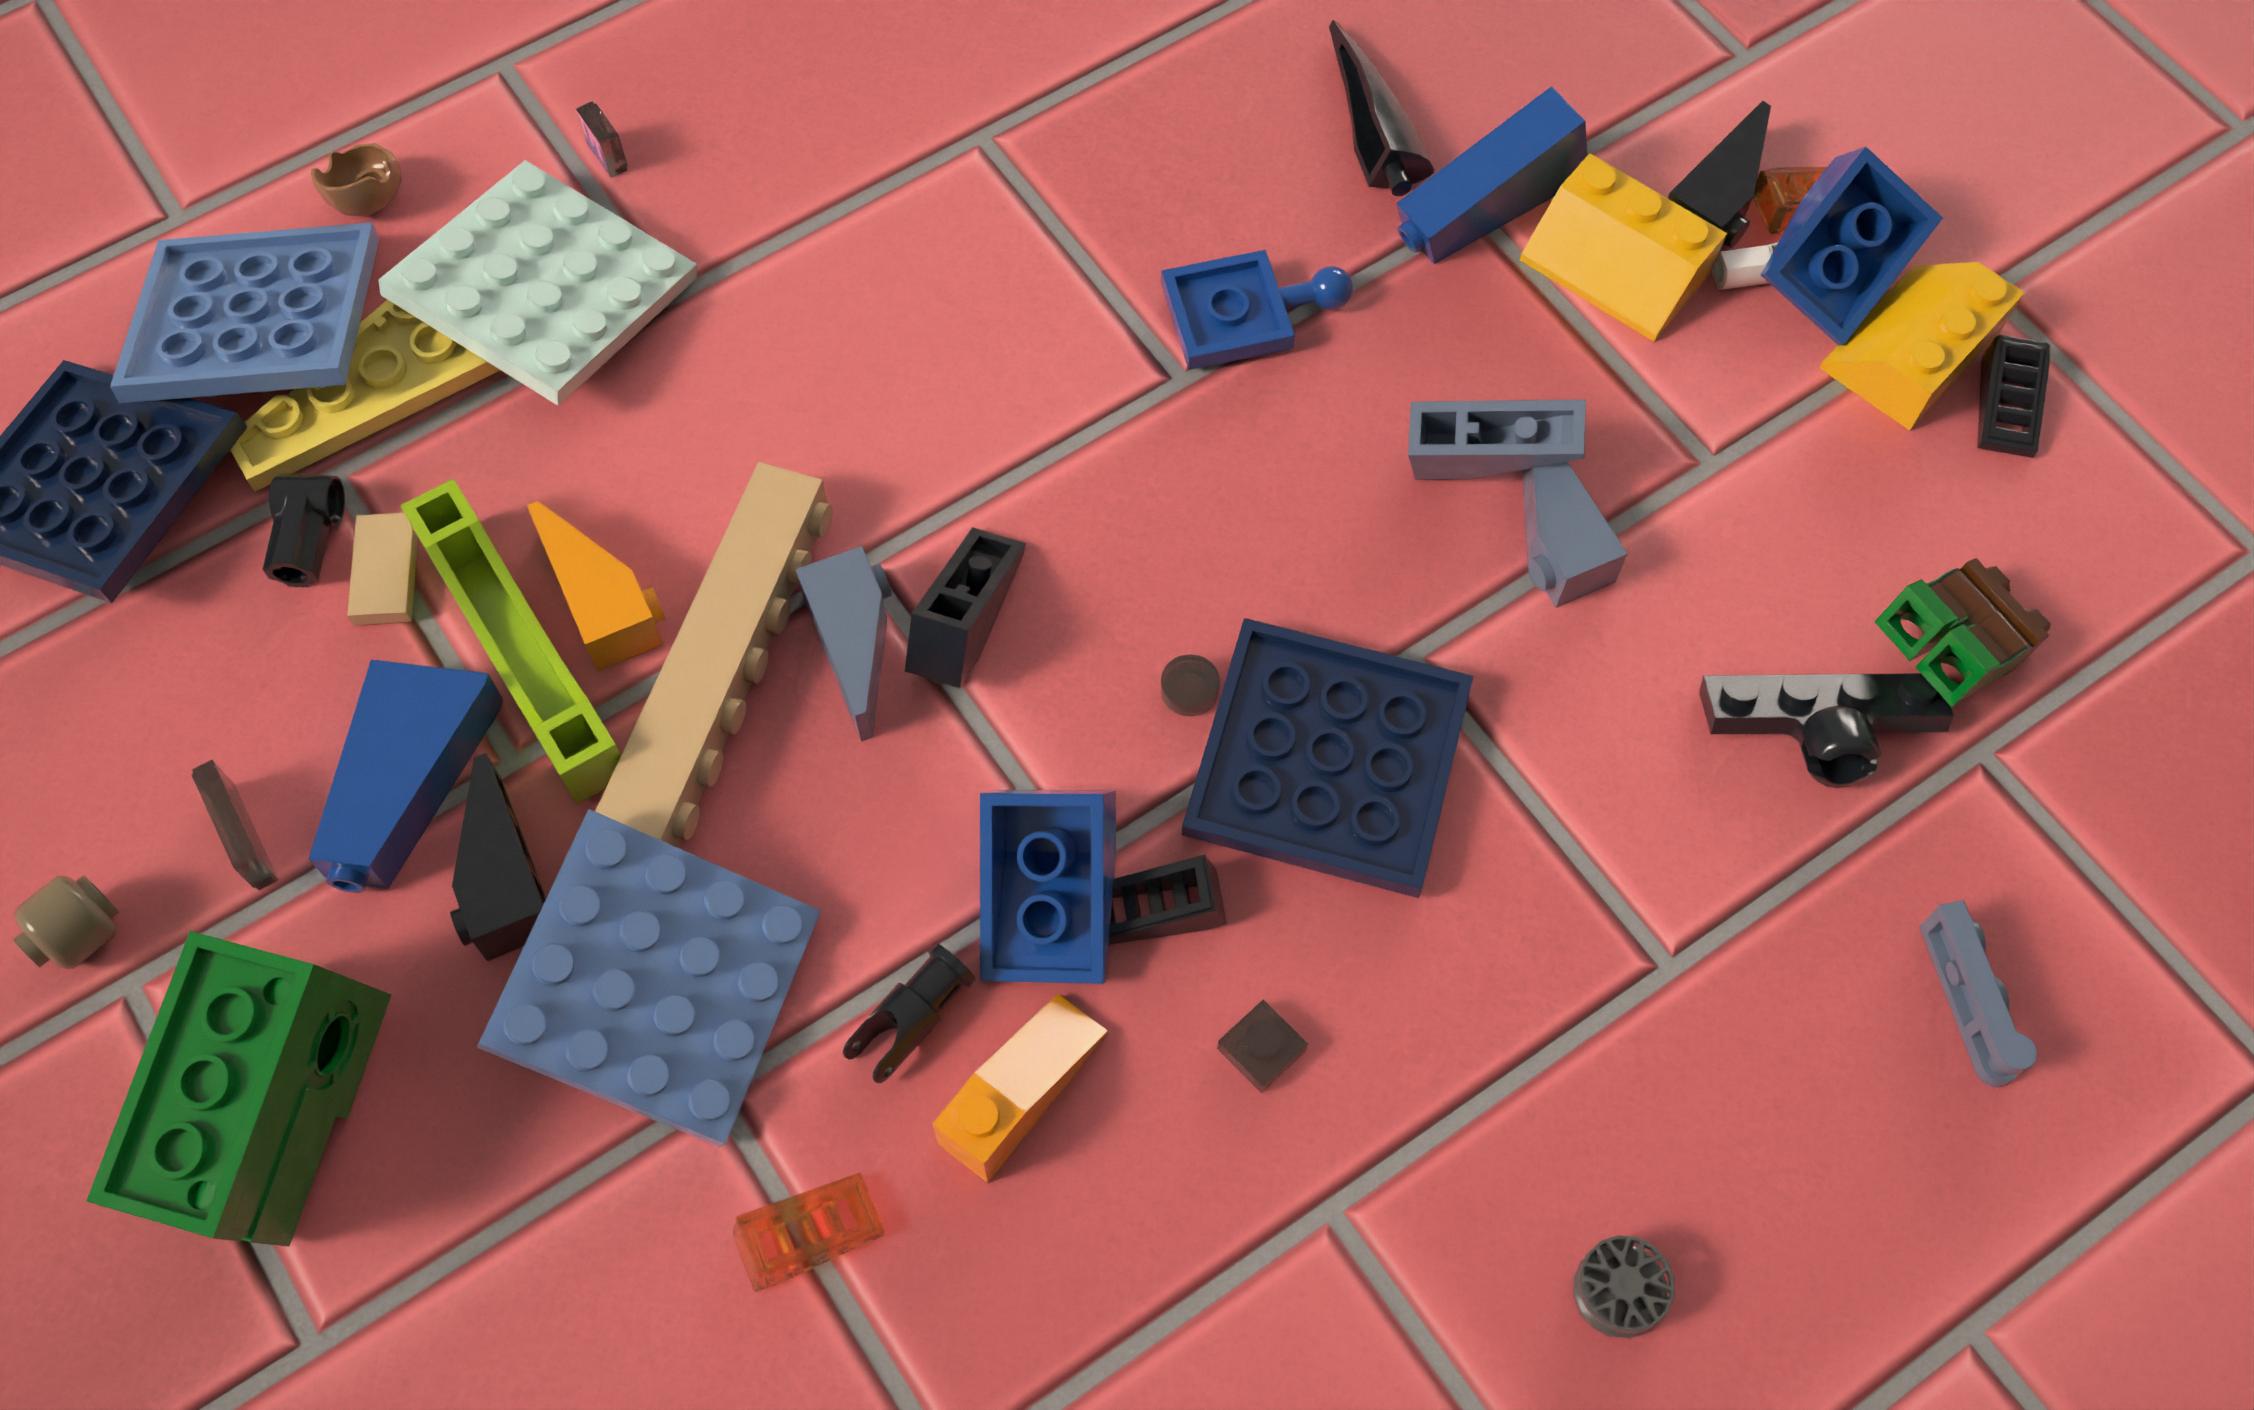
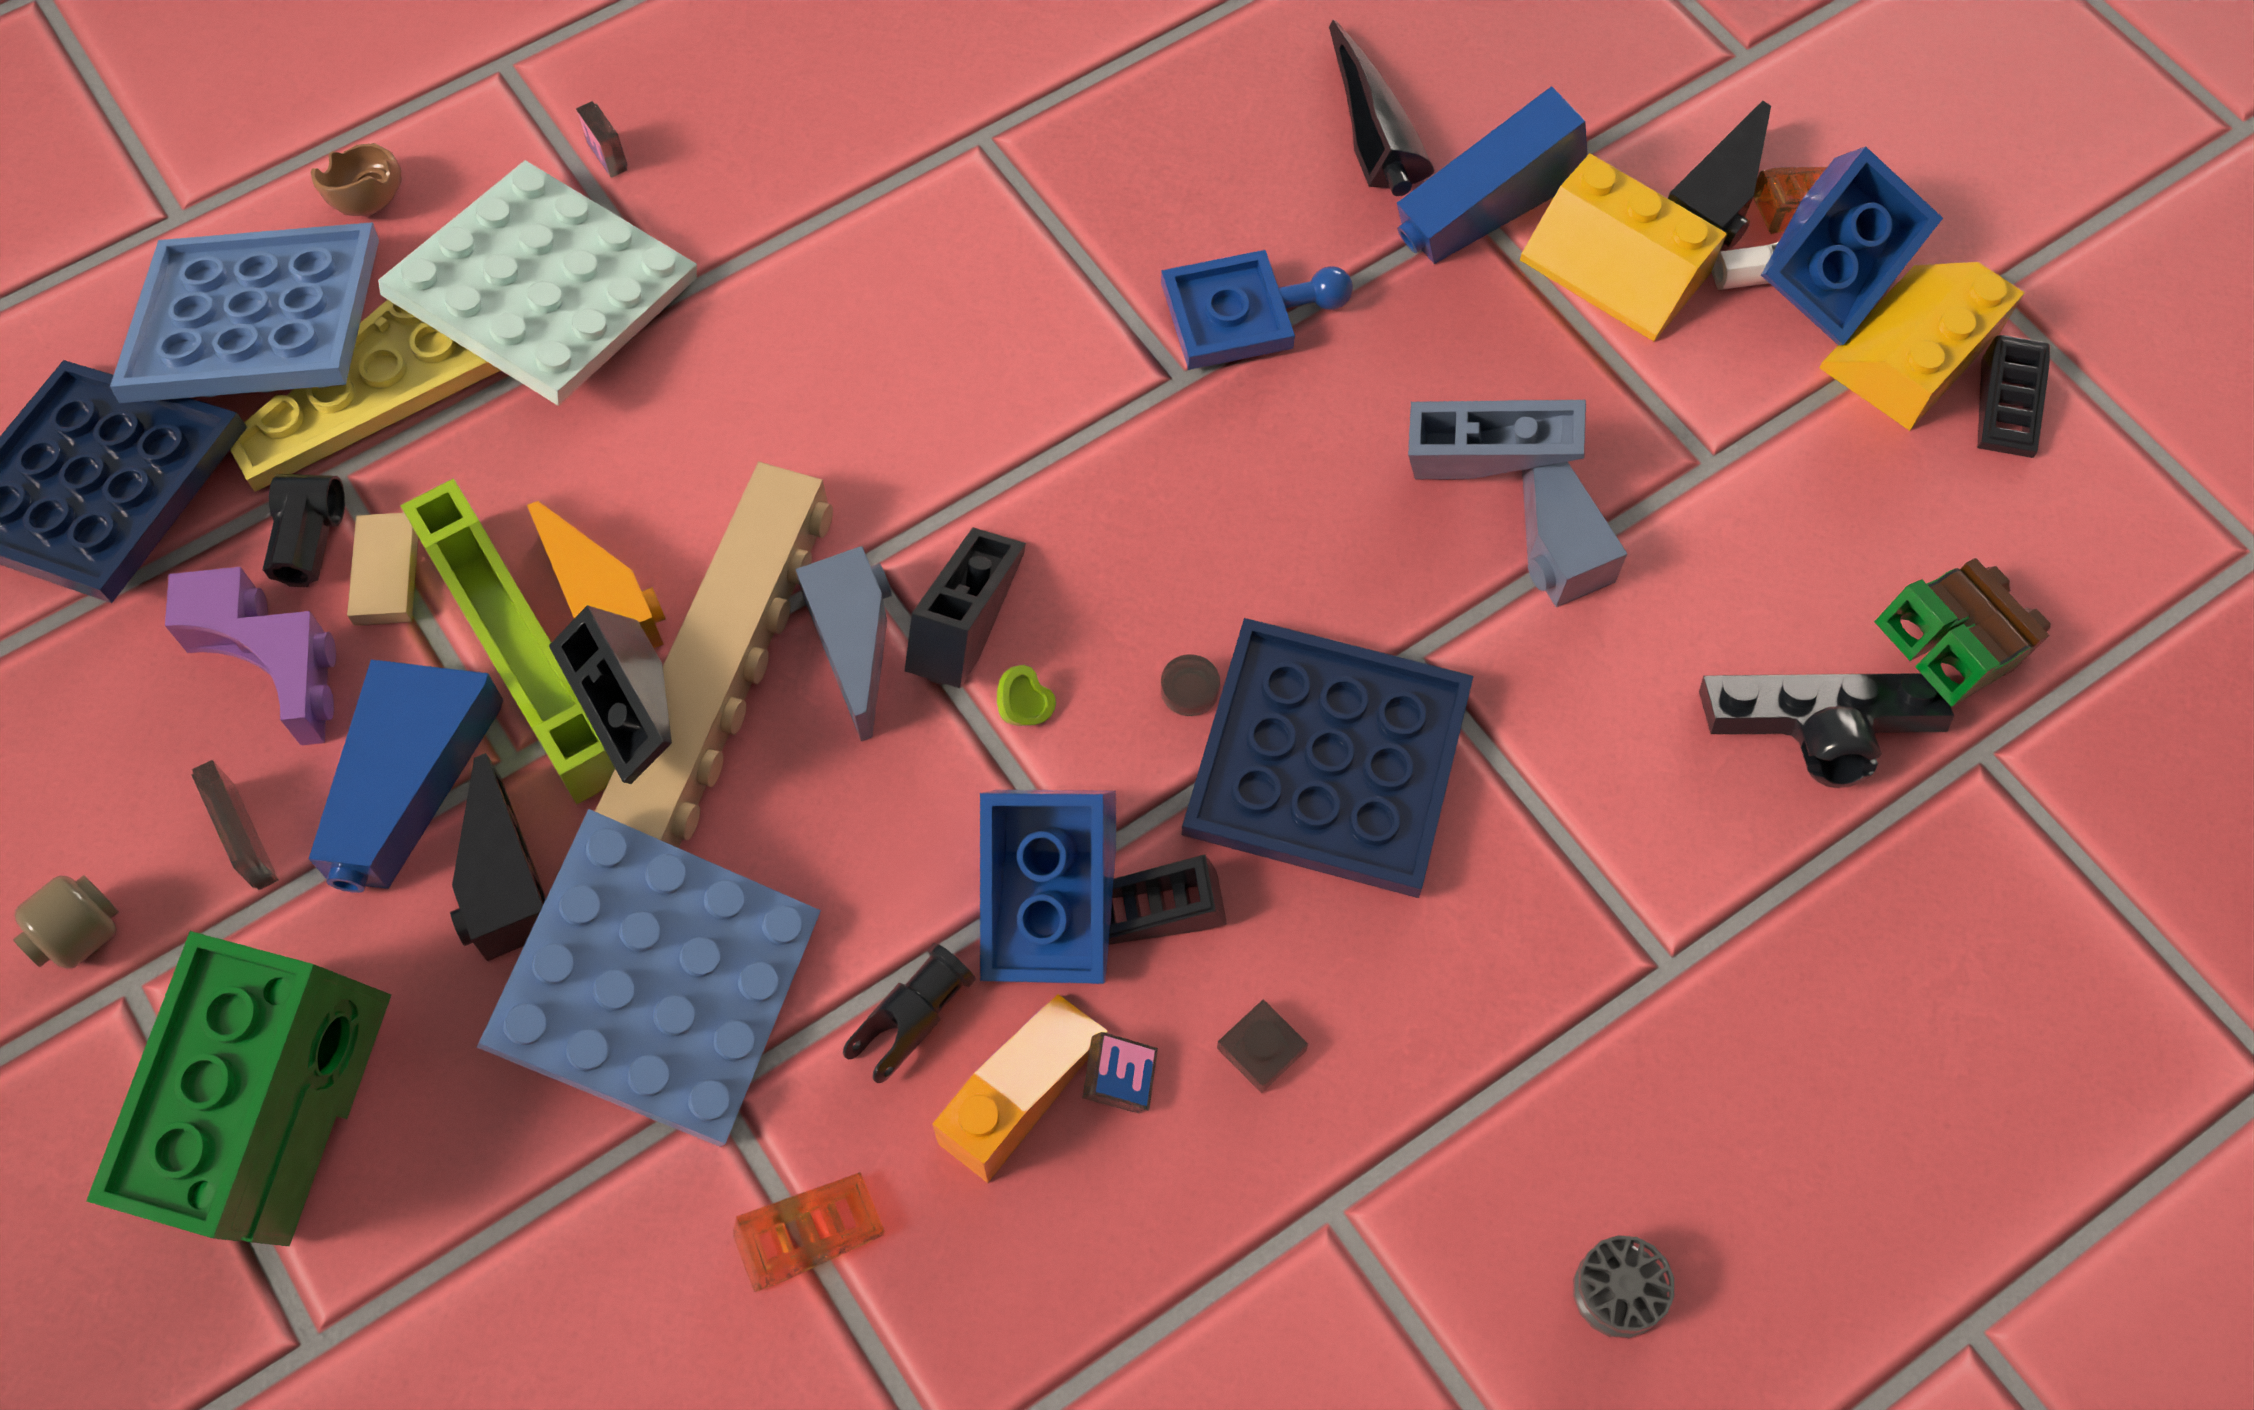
sand blue plate [1919,900,2037,1087] -> none
none -> medium lavender arch [165,567,336,745]
none -> black slope [549,605,672,784]
none -> lime piece [997,665,1056,726]
none -> tile [1082,1032,1158,1114]

